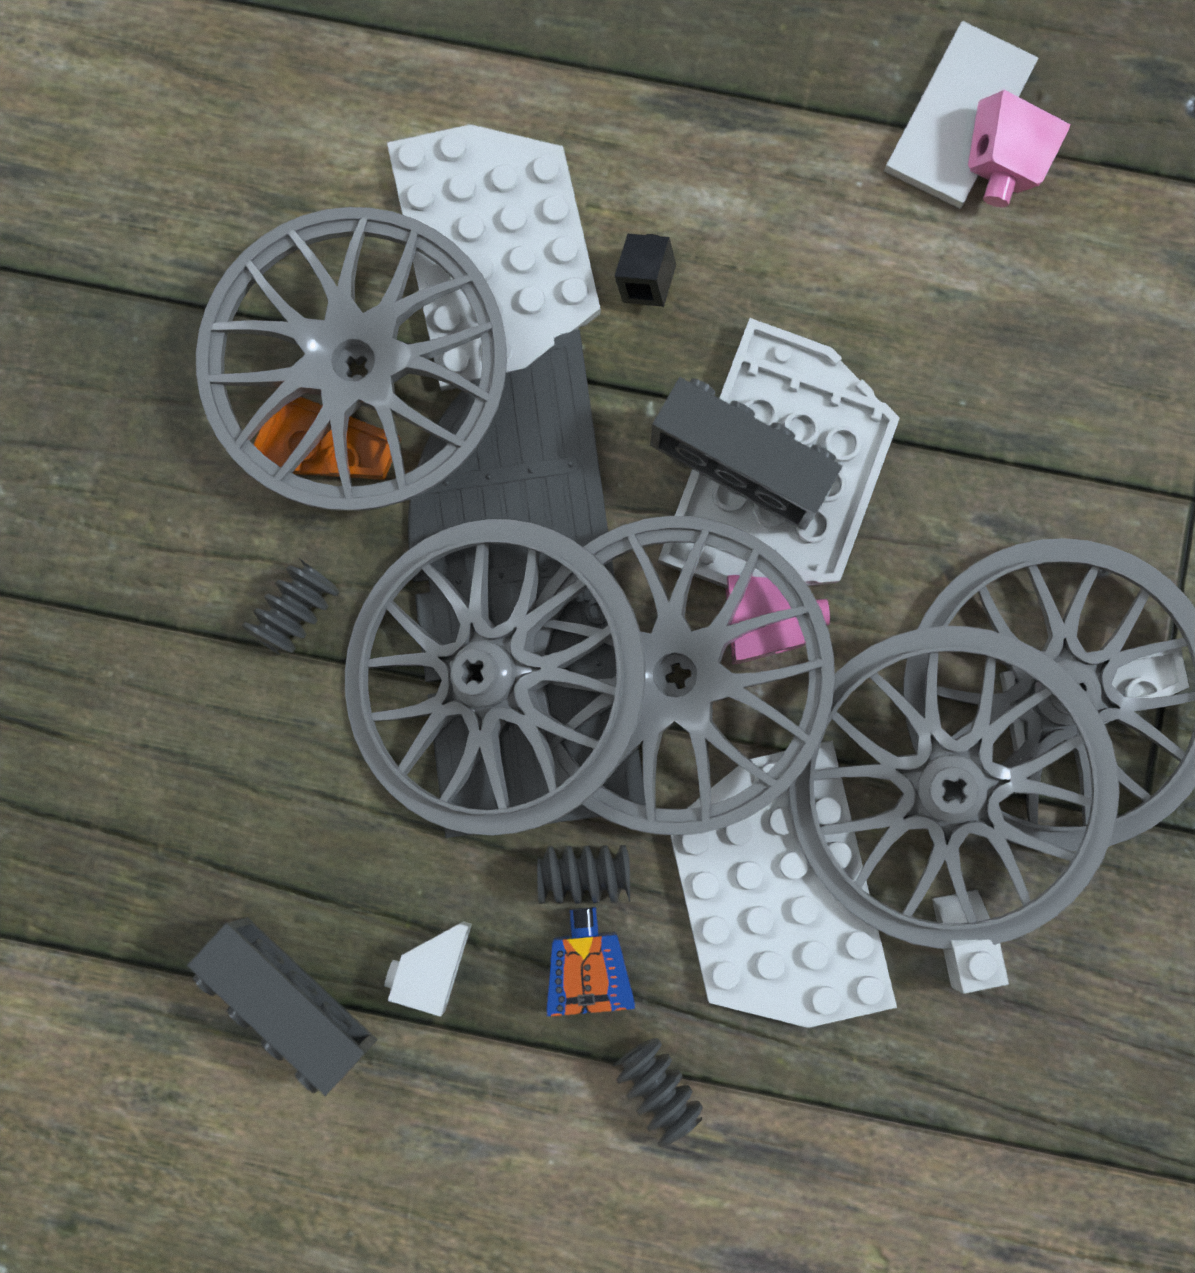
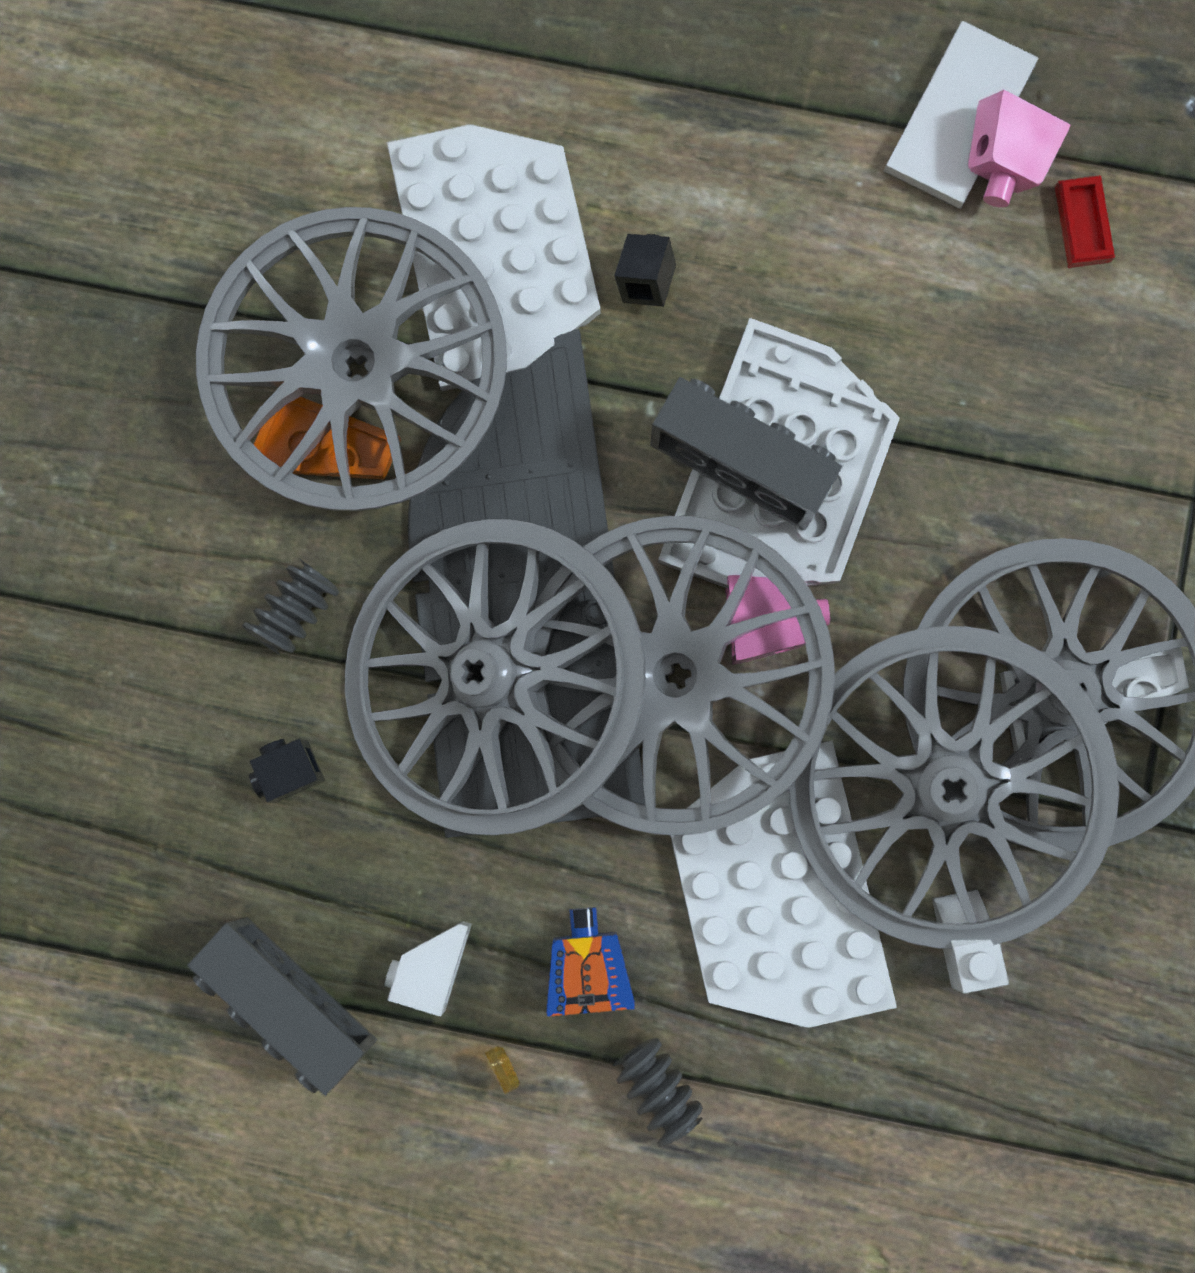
dark grey piece [537,845,630,904] -> none
none -> black brick [249,738,325,803]
none -> clear yellow tile [485,1045,520,1095]
none -> red tile [1055,175,1115,268]

